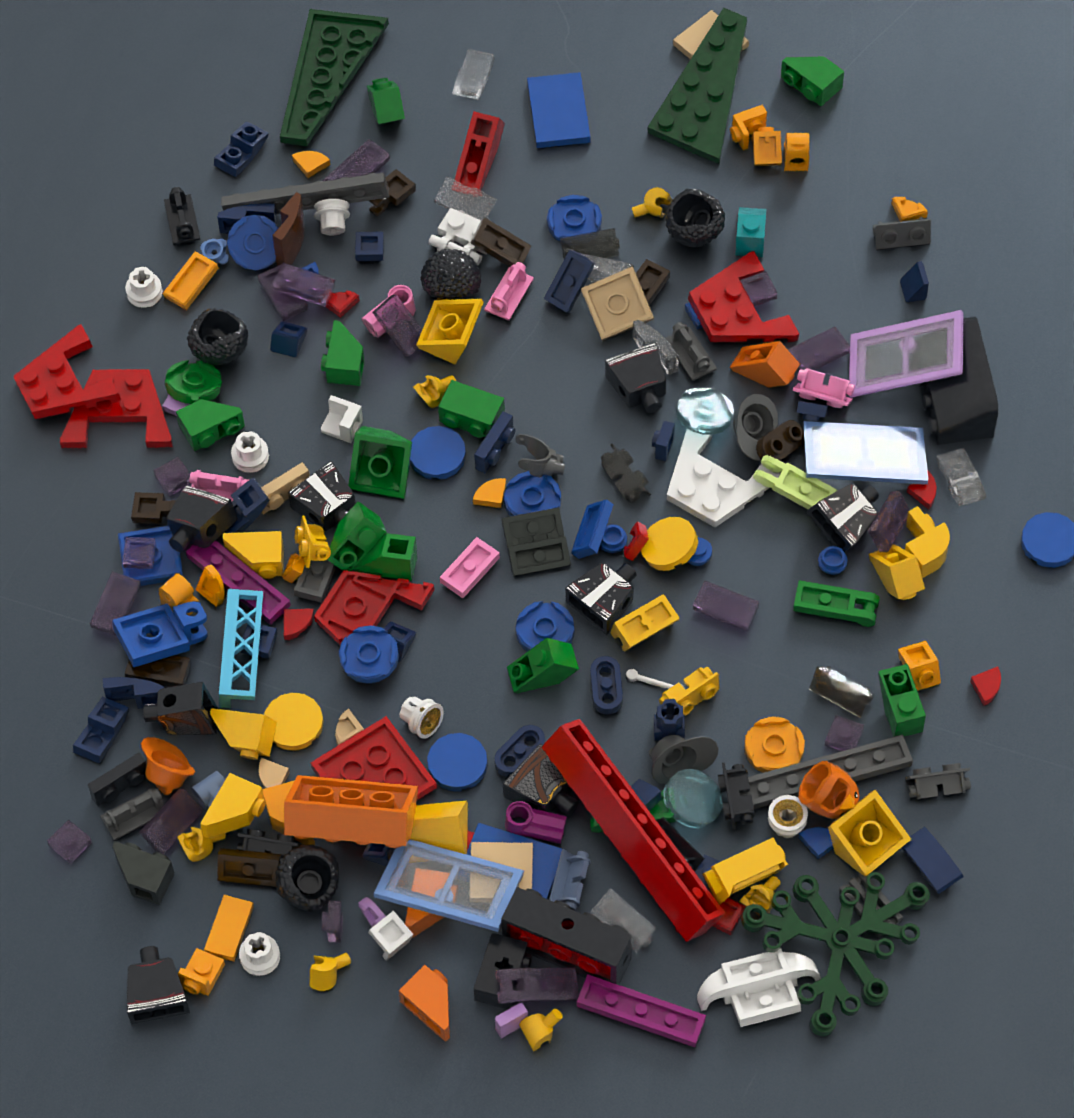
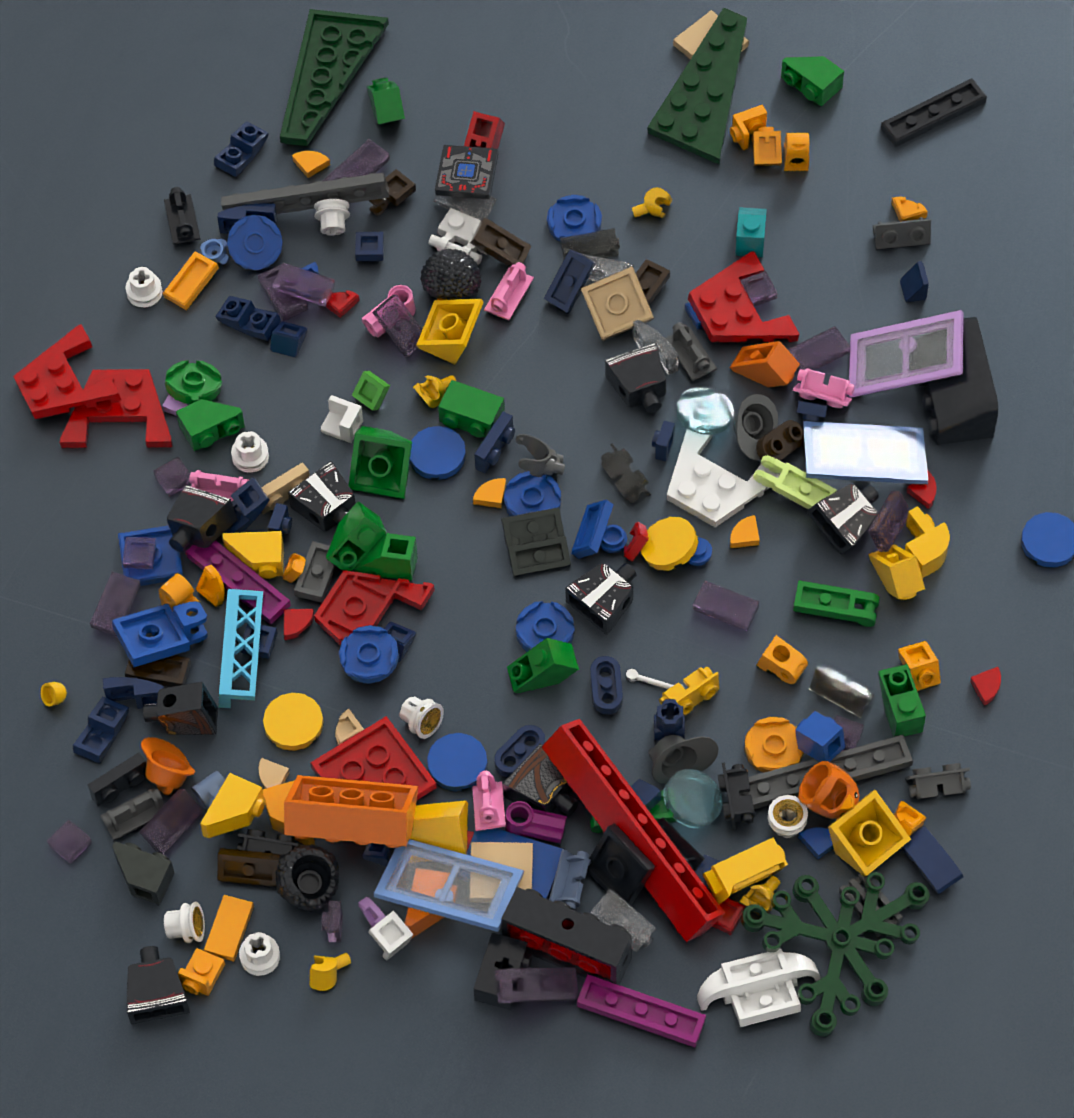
dark brown plate [131,492,176,524] -> none
yellow piece [177,827,226,862] -> none
black hair [187,308,248,365] -> none
yellow slope [210,708,277,760] -> none
reddish brown slope [272,192,305,272] -> none
yellow hinge [294,516,331,568] -> none
green slope [321,320,365,386] -> none
orange slope [399,965,450,1042] -> none
bright pink plate [440,537,500,598] -> none
clear slope [453,49,495,100] -> none
lavender tile [495,1003,528,1039] -> none
yellow piece [519,1009,563,1052] -> none
blue tile [527,72,591,148] -> none
yellow hinge [610,594,680,651] -> none
black hair [665,188,725,248] -> none
blue plate [818,546,848,575] -> none
clear slope [937,448,986,506] -> none
none -> yellow hinge [41,682,67,707]
none -> white piece [164,902,205,943]
none -> dark blue slope [215,296,281,341]
none -> dark blue plate [267,503,292,538]
none -> bright green plate [351,371,390,411]
none -> black tile [435,145,498,200]
none -> bright pink hinge [472,771,506,831]
none -> black tile [587,823,656,910]
none -> light orange tile [730,515,760,548]
none -> light orange leg [756,635,808,684]
none -> blue brick [795,711,845,762]
none -> black tile [881,78,987,147]
none -> light orange tile [894,801,926,837]

